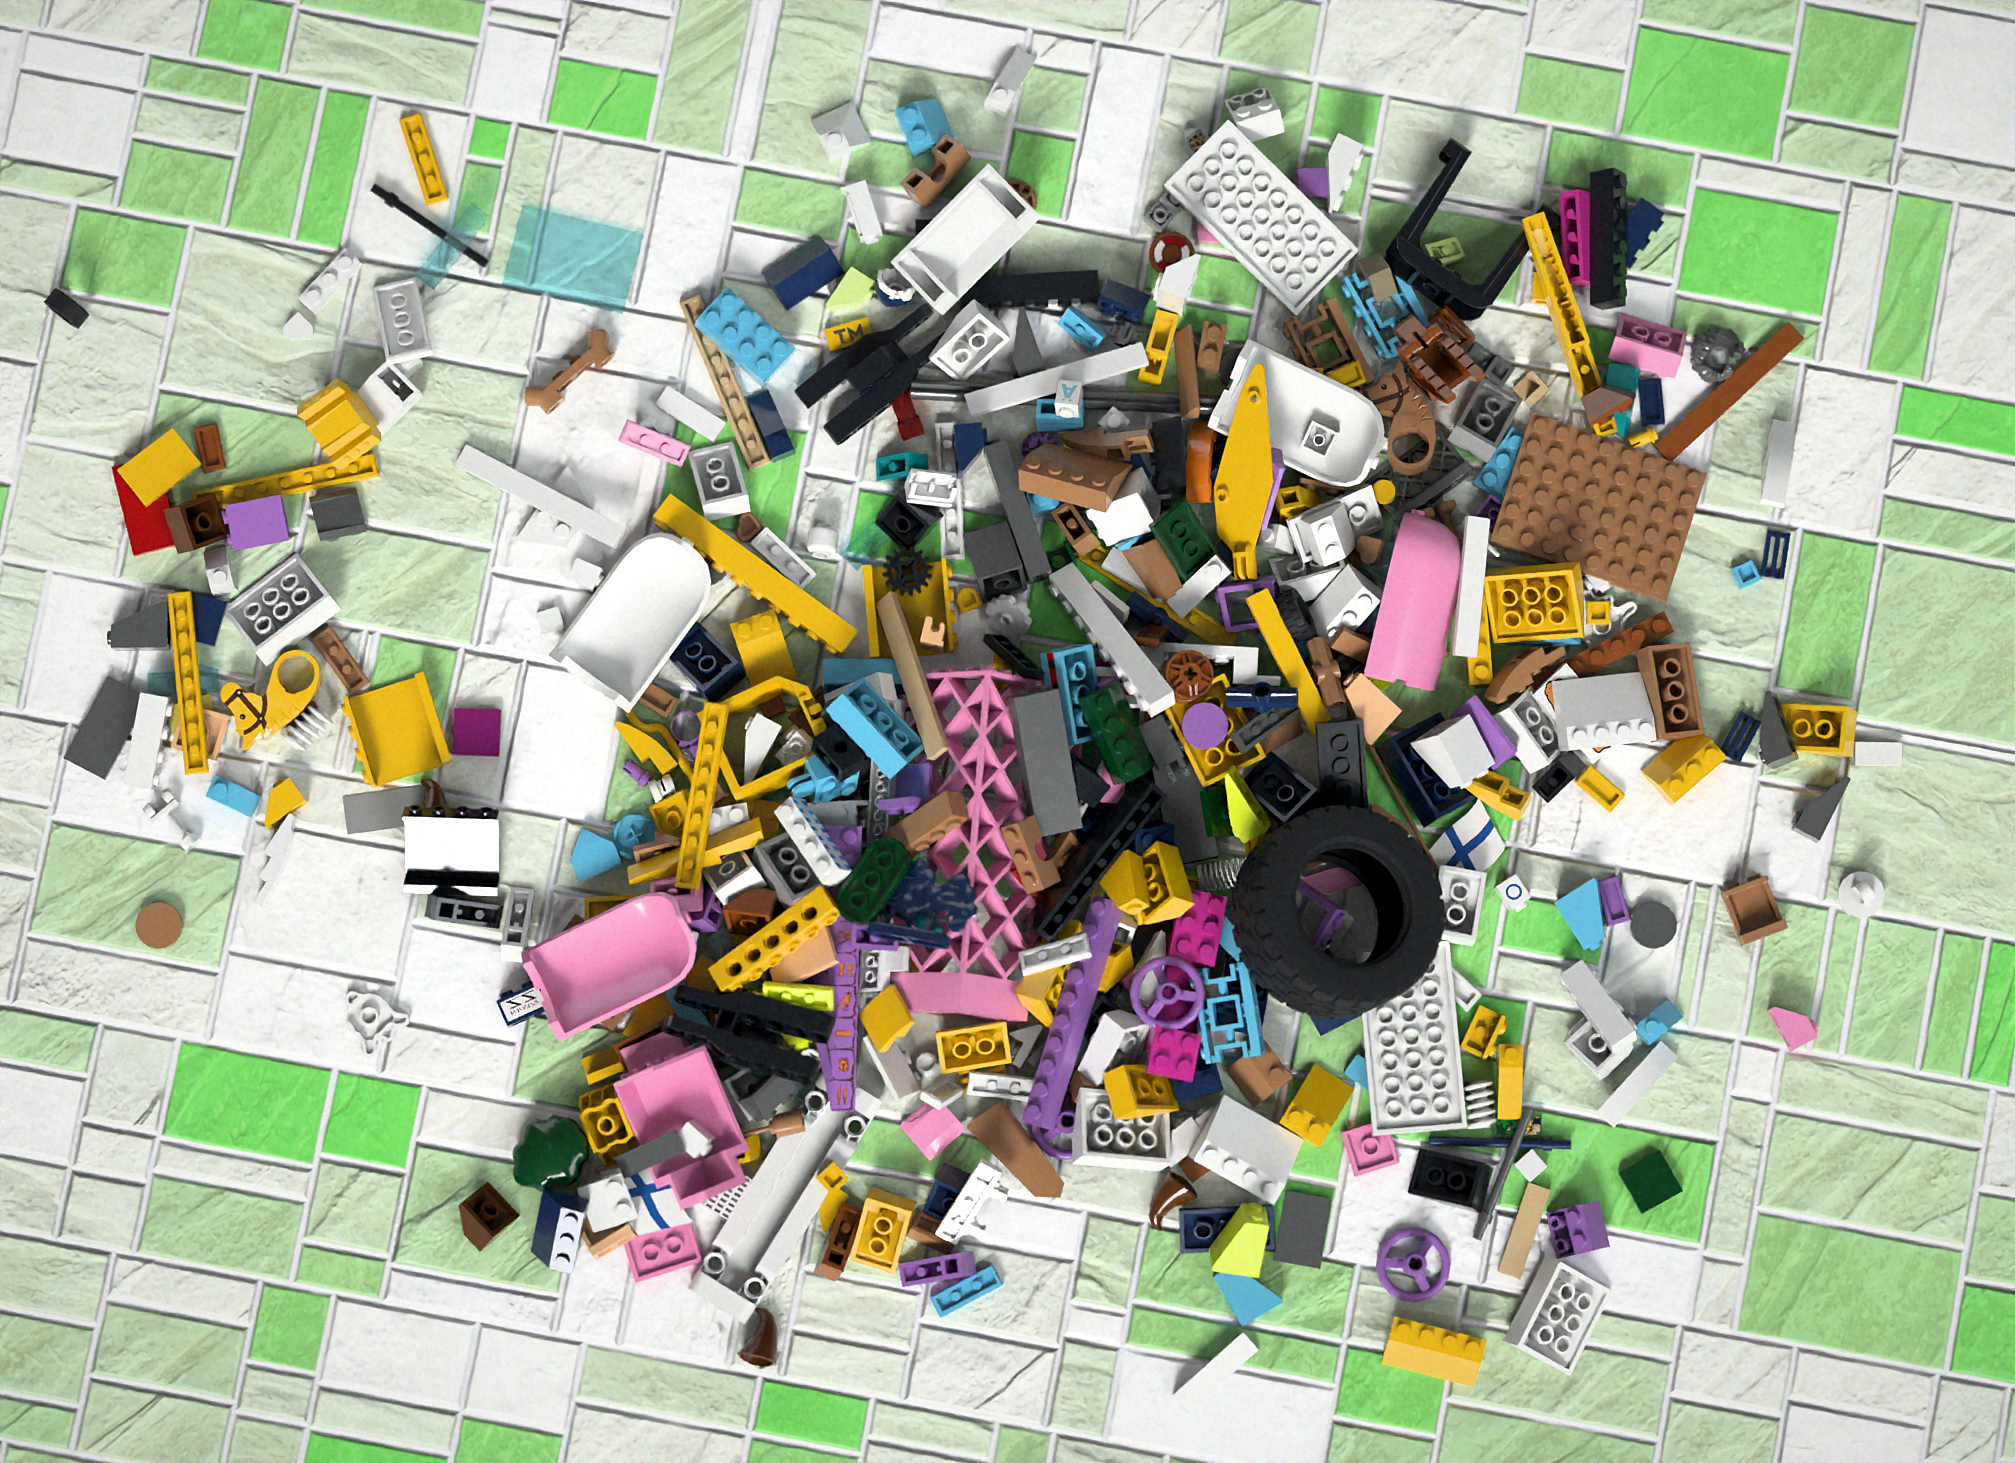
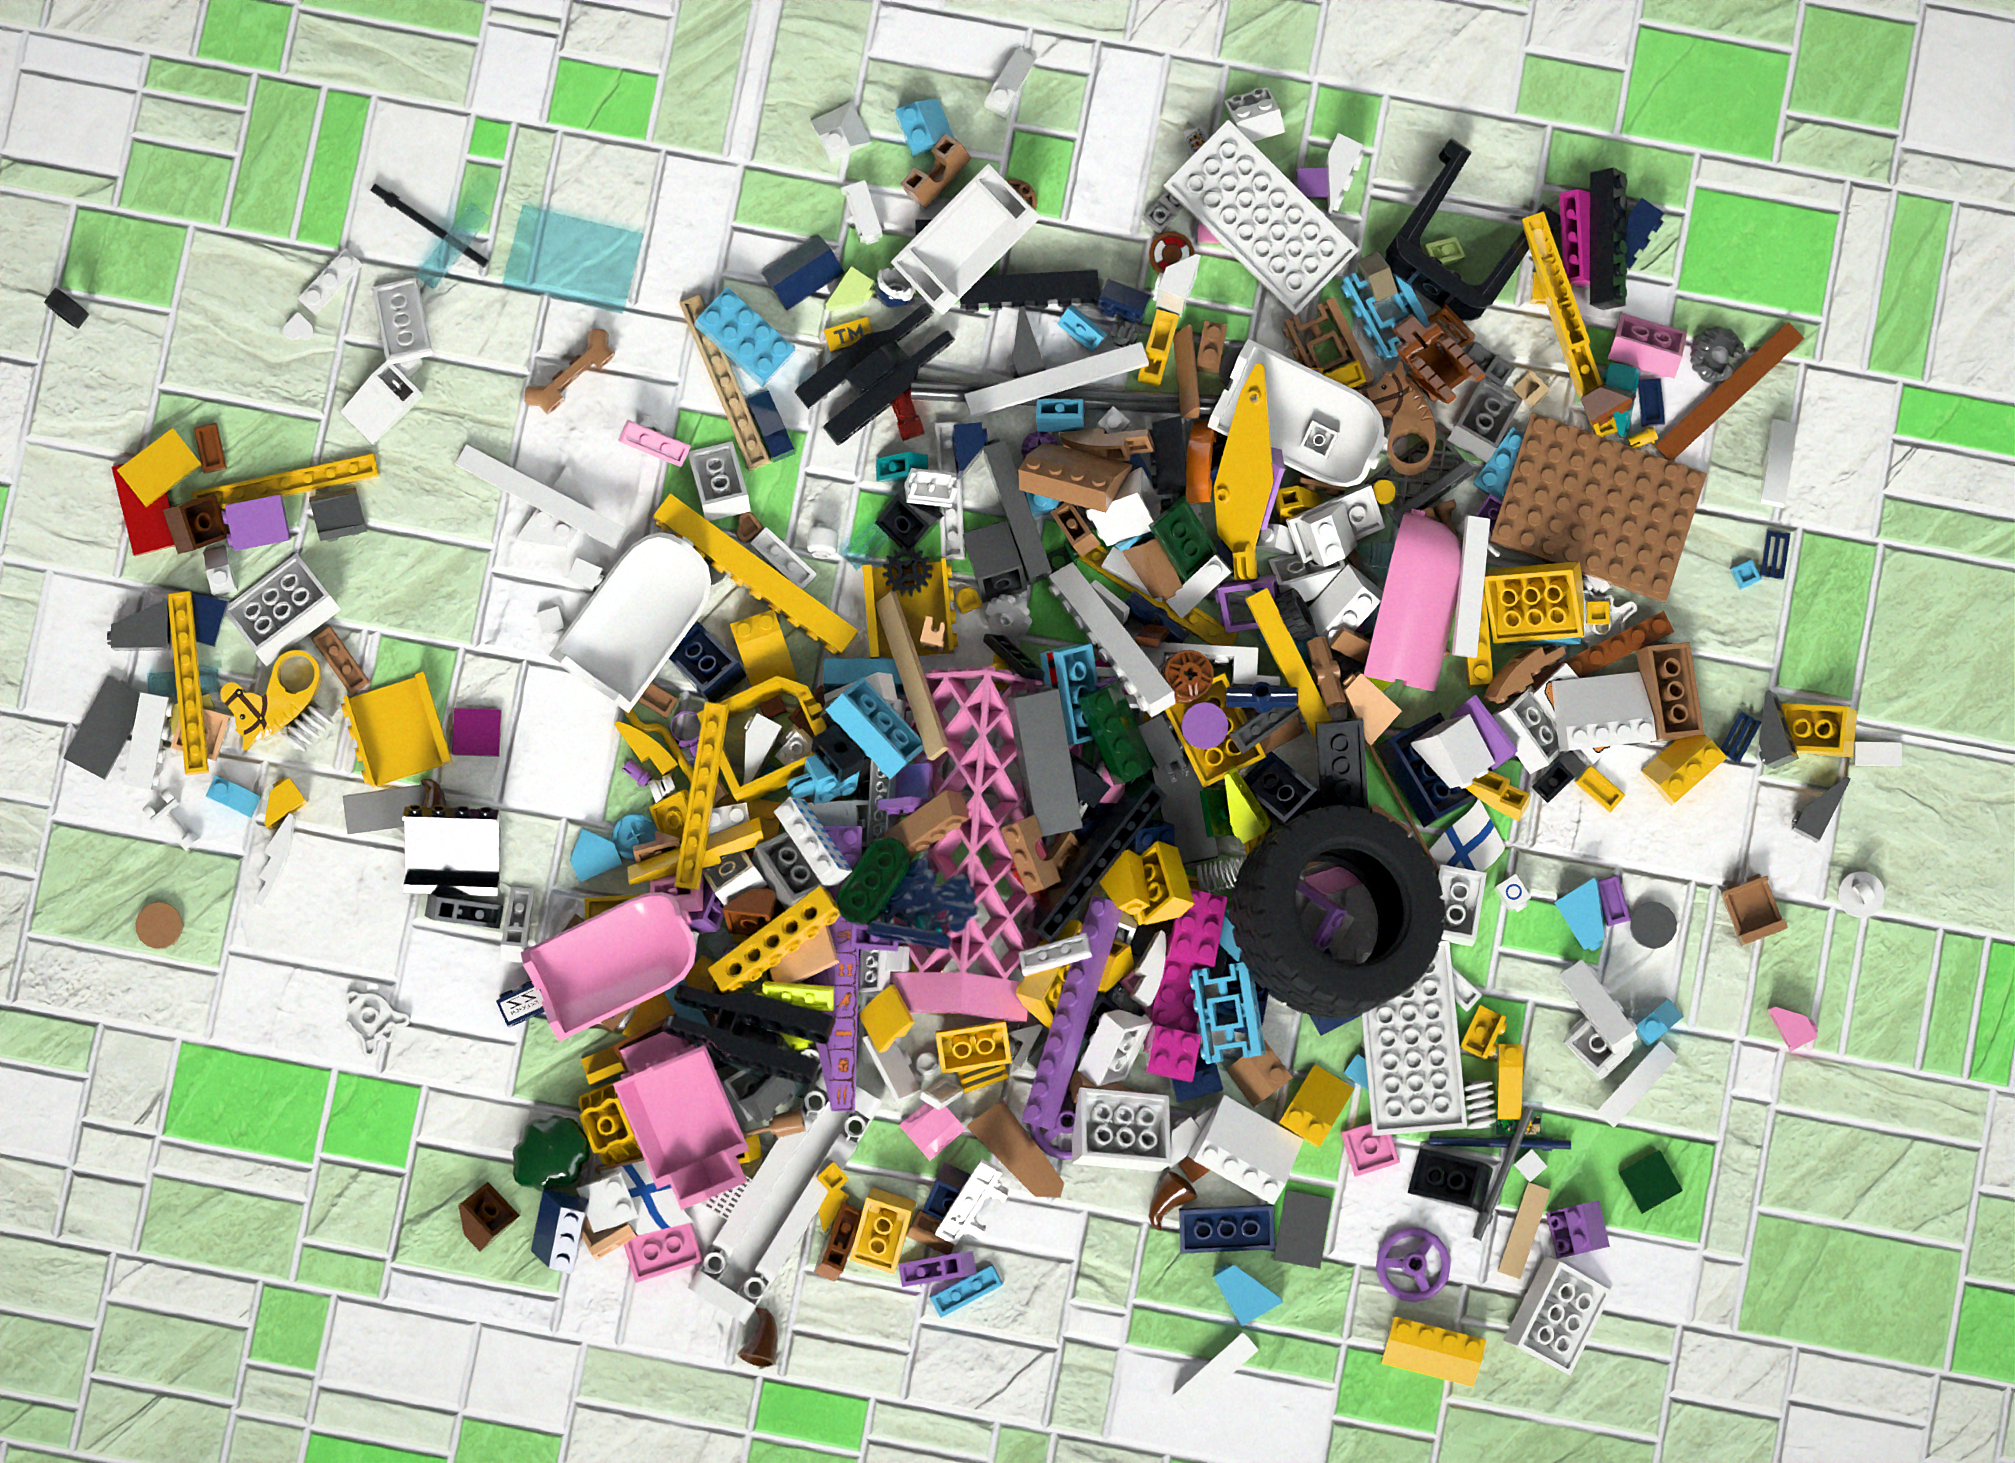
yellow slope [297,378,382,470] -> none
yellow tile [399,112,449,207] -> none
dark grey tile [615,1130,686,1179] -> none
white tile [655,386,726,443] -> none
white brick [678,1119,715,1158] -> none
white slope [929,299,1010,382] -> none
white tile [966,1070,1035,1101] -> none
white brick [1055,380,1083,418] -> none
yellow slope [1102,1065,1179,1119] -> none
medium lavender piece [1130,955,1205,1030] -> none
neon yellow slope [1209,1202,1269,1278] -> none
medium nougat tile [1356,536,1385,565] -> none

